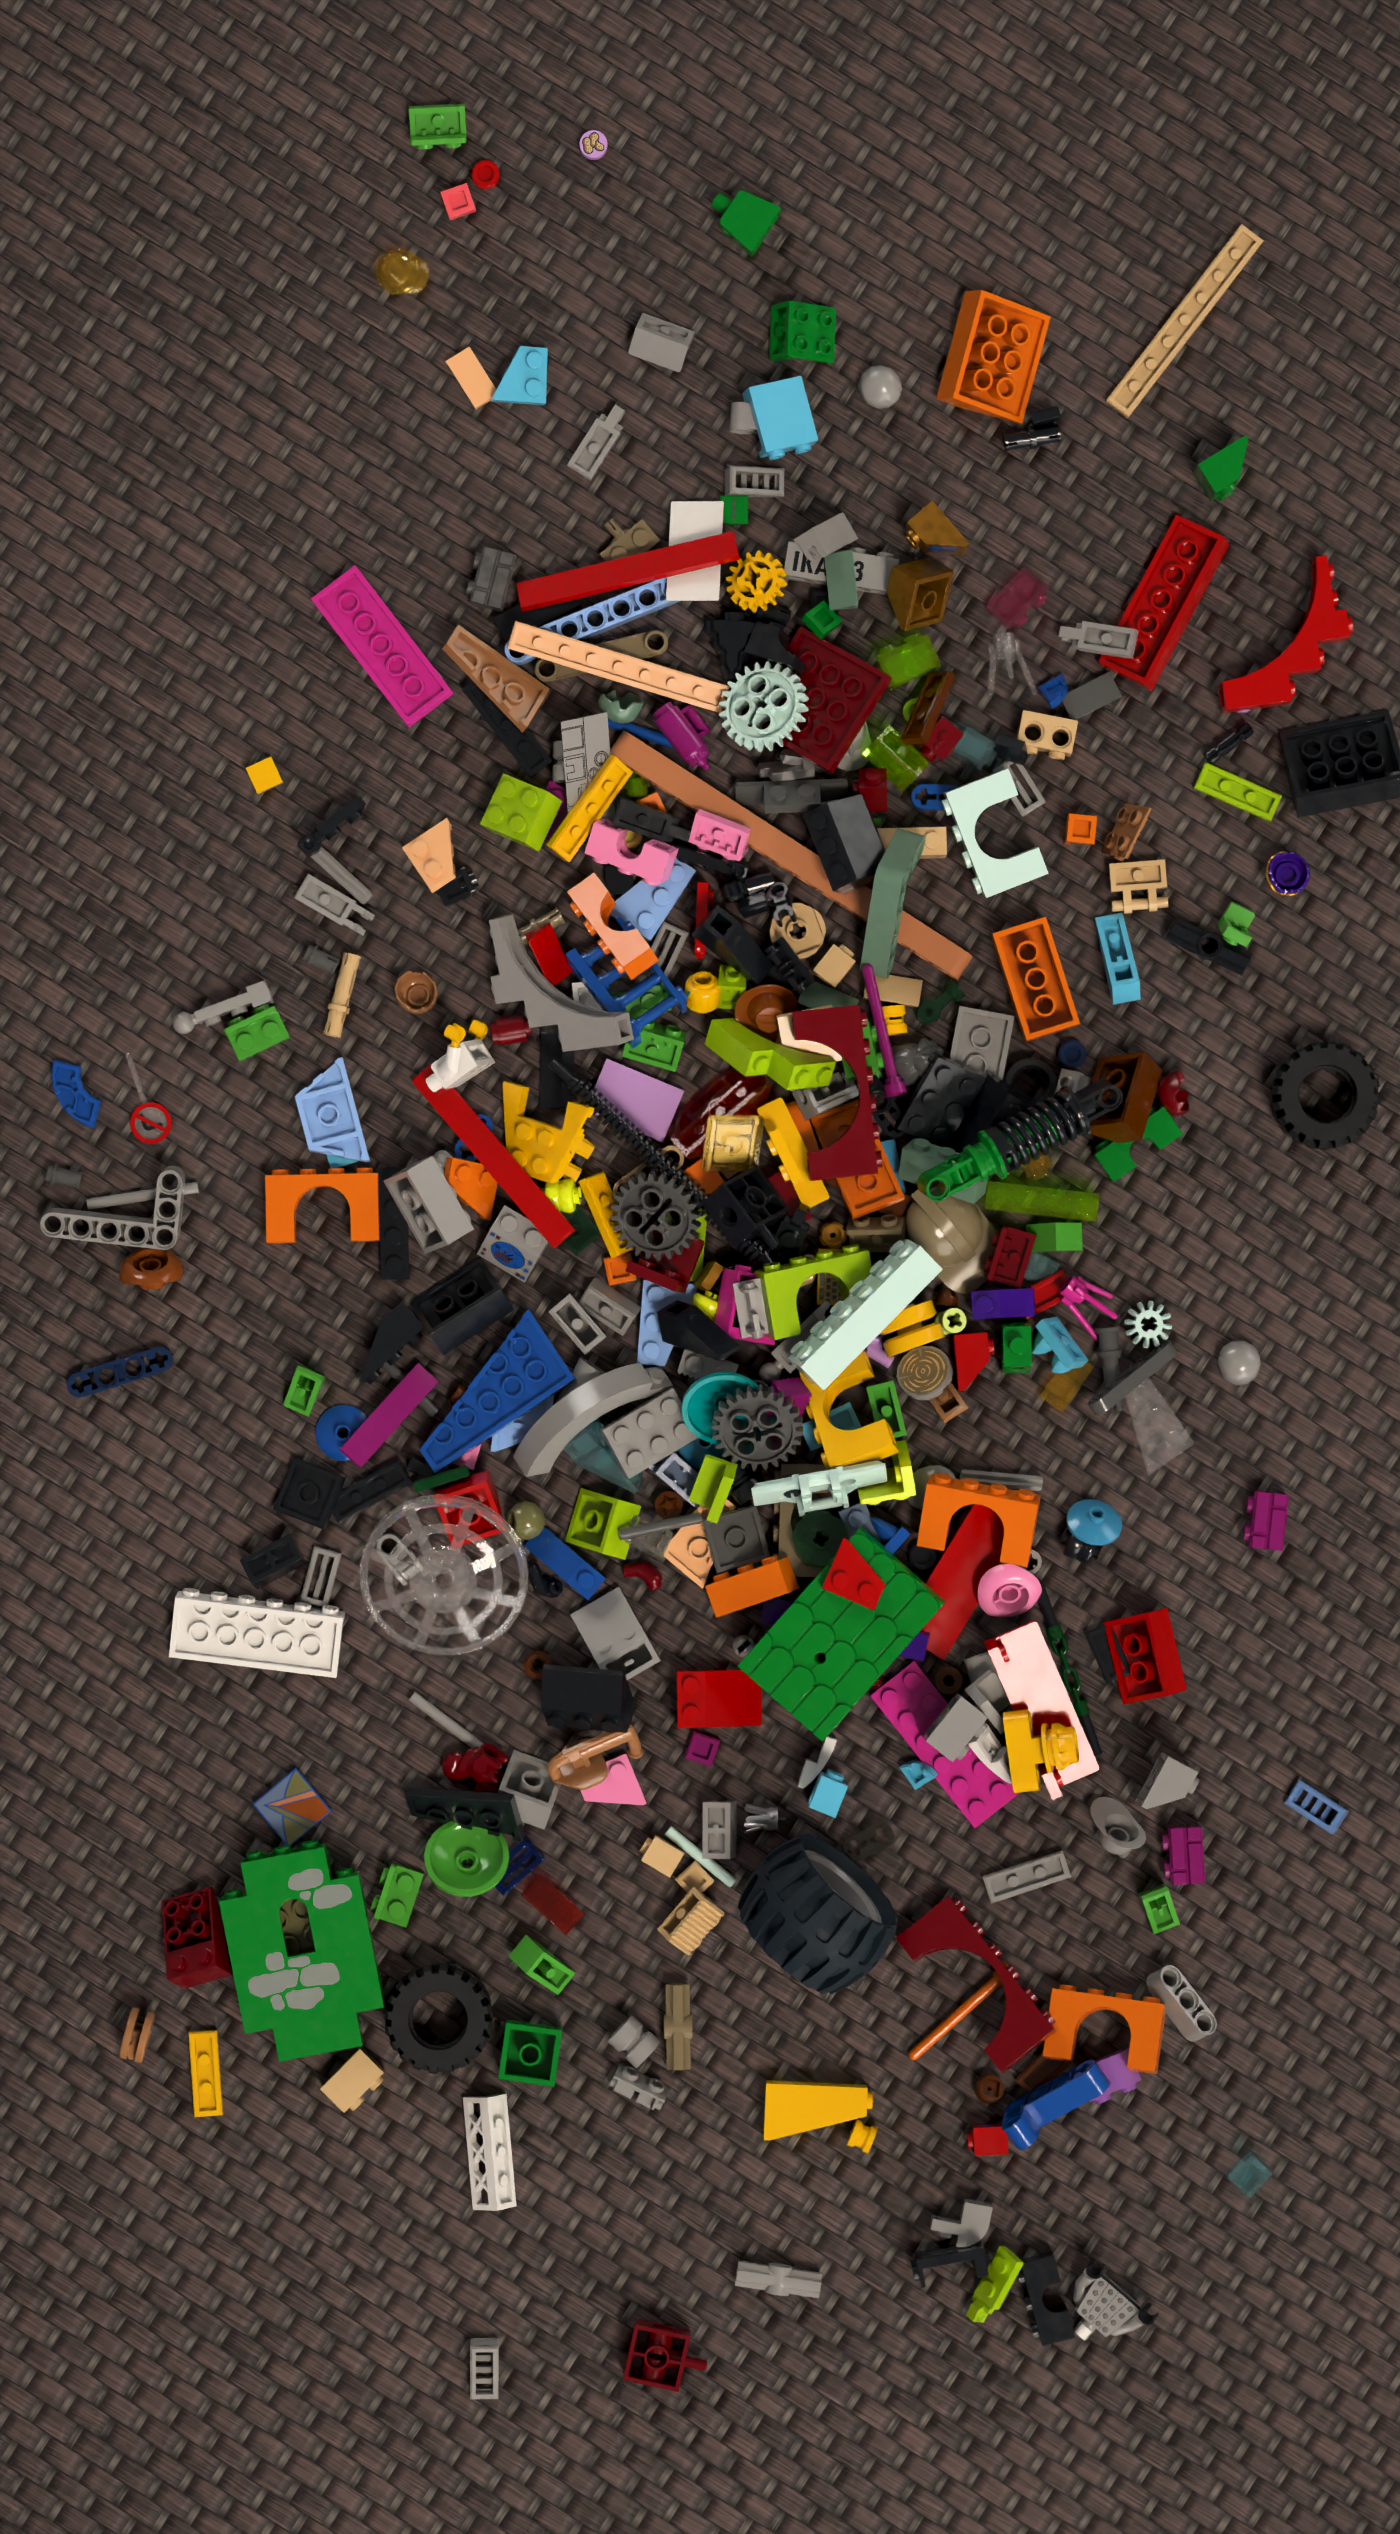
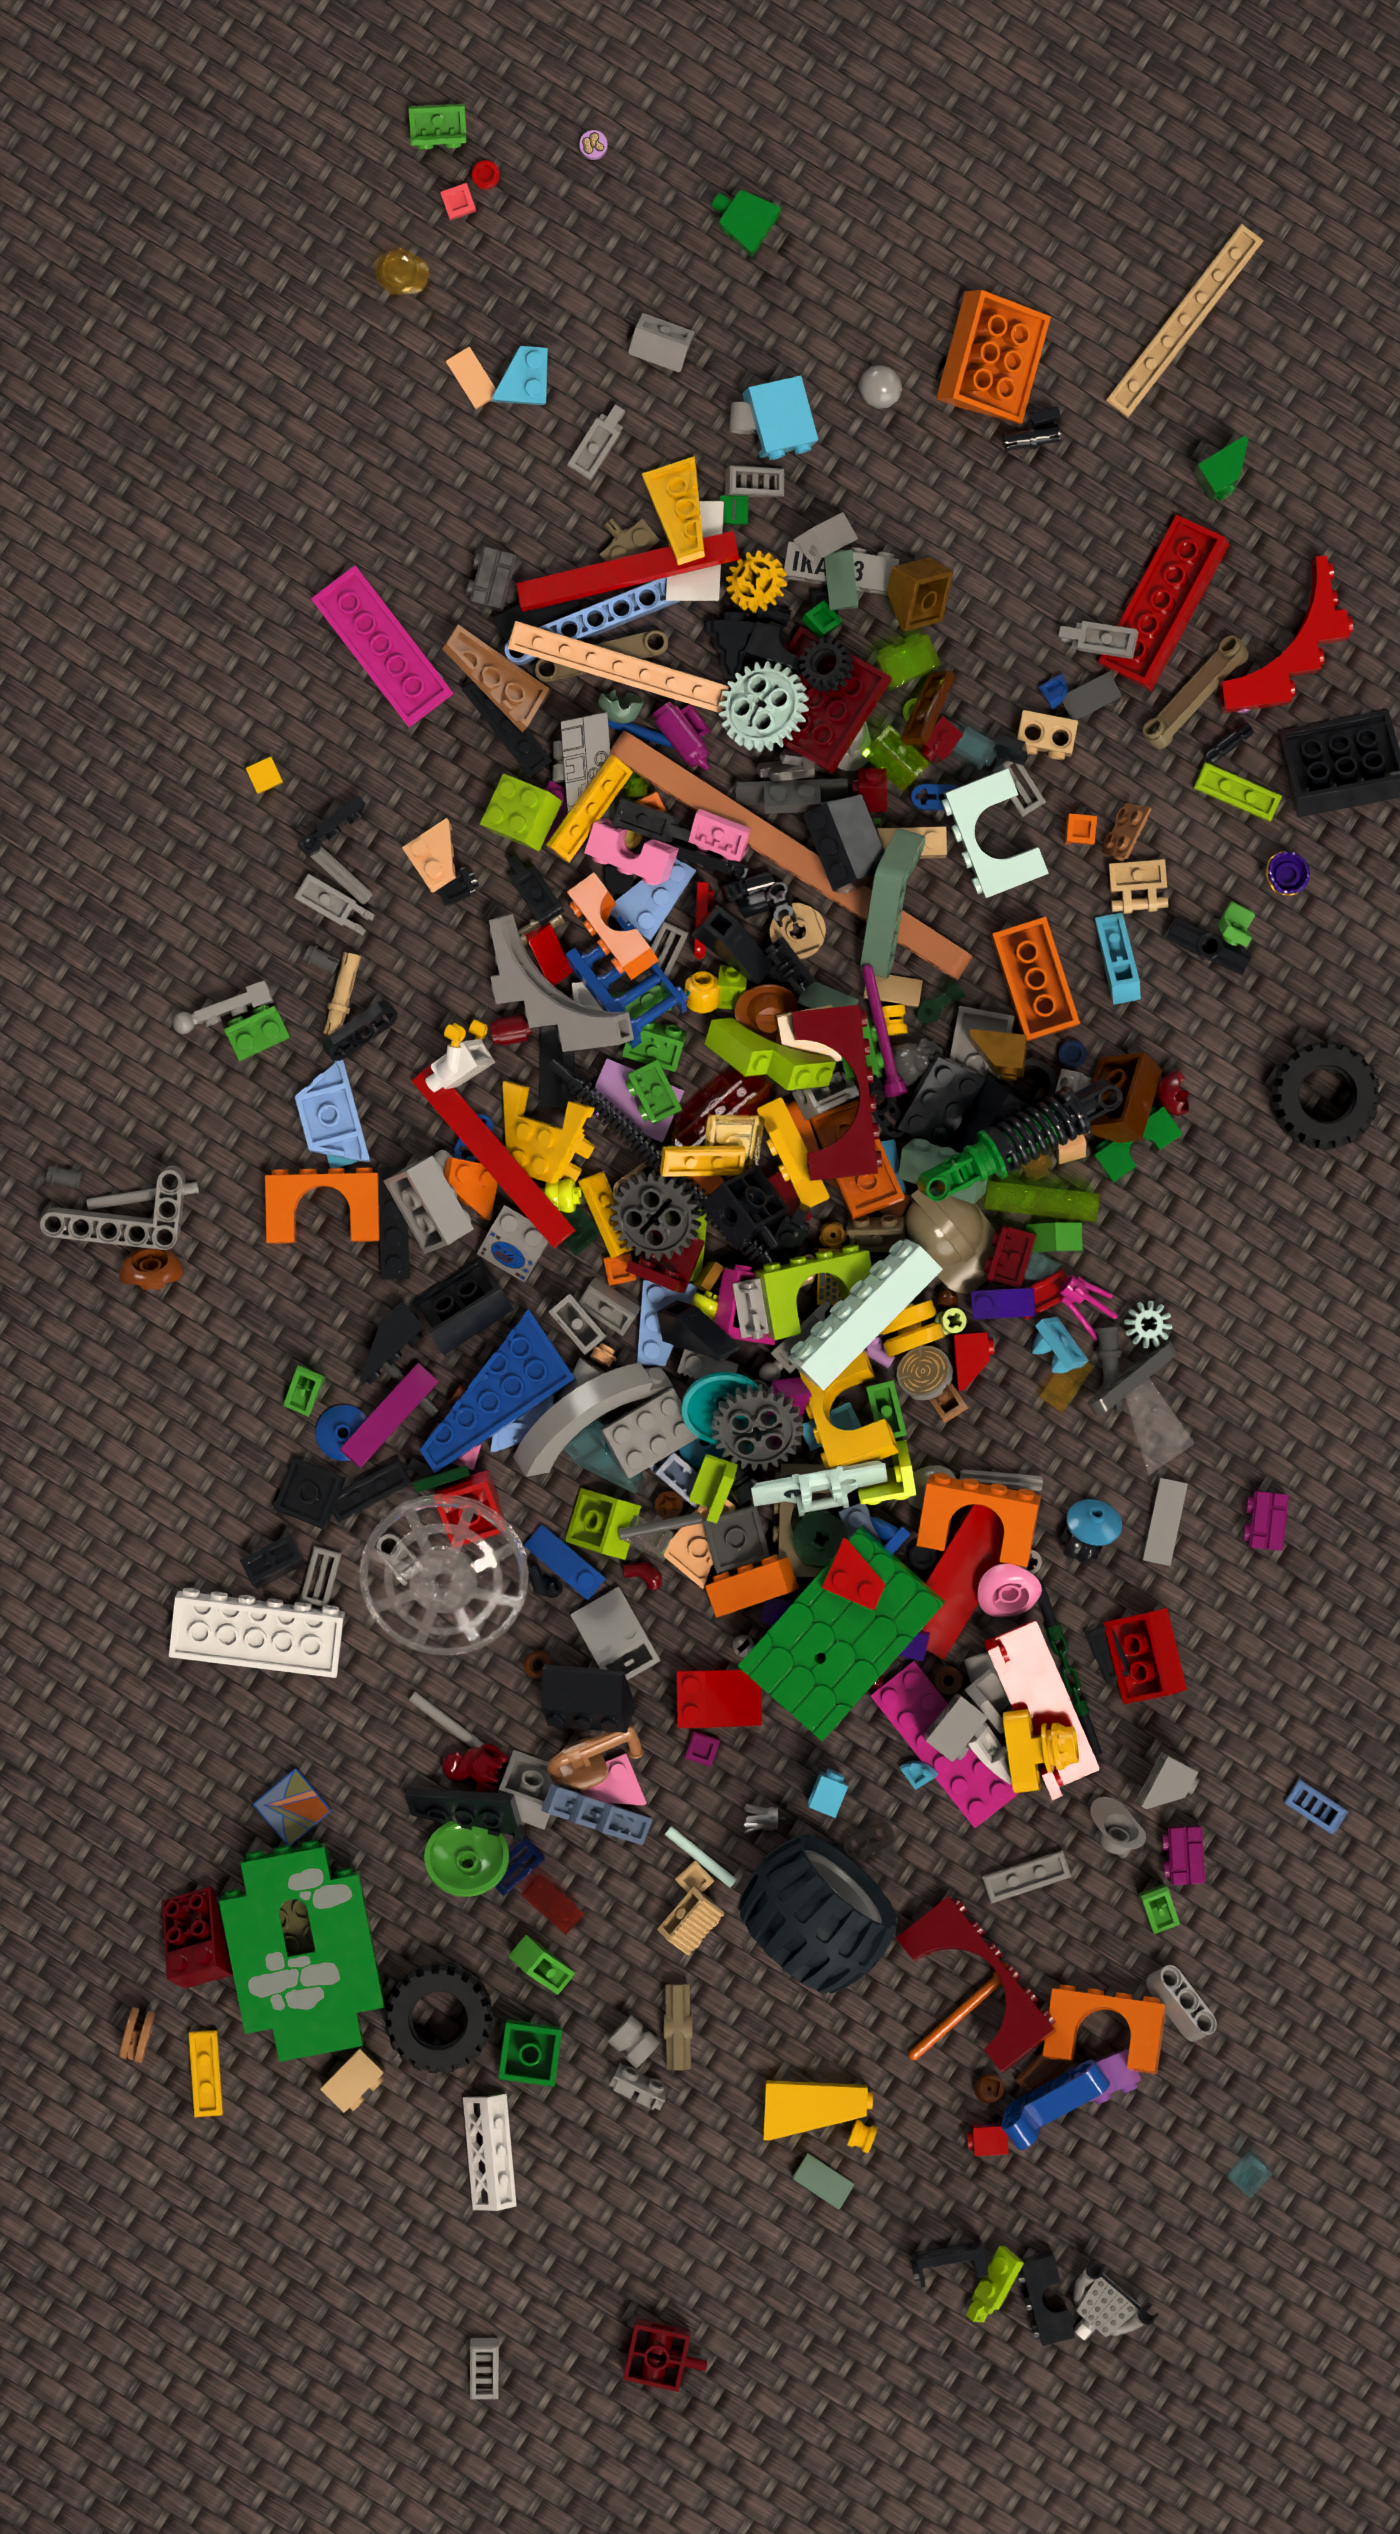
blue tile [52,1060,102,1128] -> none
dark blue beam [67,1347,174,1398] -> none
piece [126,1052,172,1144] -> none
bright green bracket [371,1863,424,1928] -> none
medium nougat hair [394,971,438,1014] -> none
olive piece [507,1501,545,1540] -> none
tan brick [639,1834,685,1878] -> none
light grey hinge [702,1800,737,1859] -> none
light grey piece [735,2261,822,2298] -> none
green bracket [769,300,836,364] -> none
white slope [797,1736,837,1788] -> none
tan brick [812,944,856,989] -> none
pearl gold slope [905,500,969,555] -> none
light grey brick [930,2198,993,2247] -> none
clear pink bracket [985,567,1049,631] -> none
clear plant [988,632,1037,696] -> none
green torso [1001,1320,1032,1374] -> none
light grey hair [1218,1340,1261,1386] -> none
none -> black beam [323,1000,398,1061]
none -> black hinge [507,854,565,926]
none -> sand blue slope [541,1784,653,1845]
none -> light nougat plate [590,1343,617,1367]
none -> bright green bracket [625,1060,682,1125]
none -> yellow wing [642,456,705,565]
none -> yellow tile [660,1146,746,1177]
none -> sand green slope [792,2153,855,2210]
none -> black tyre [799,637,854,693]
none -> pearl gold slope [969,1029,1027,1081]
none -> light nougat tile [1056,1135,1086,1164]
none -> light grey tile [1142,1478,1188,1566]
none -> dark tan piece [1143,636,1249,749]

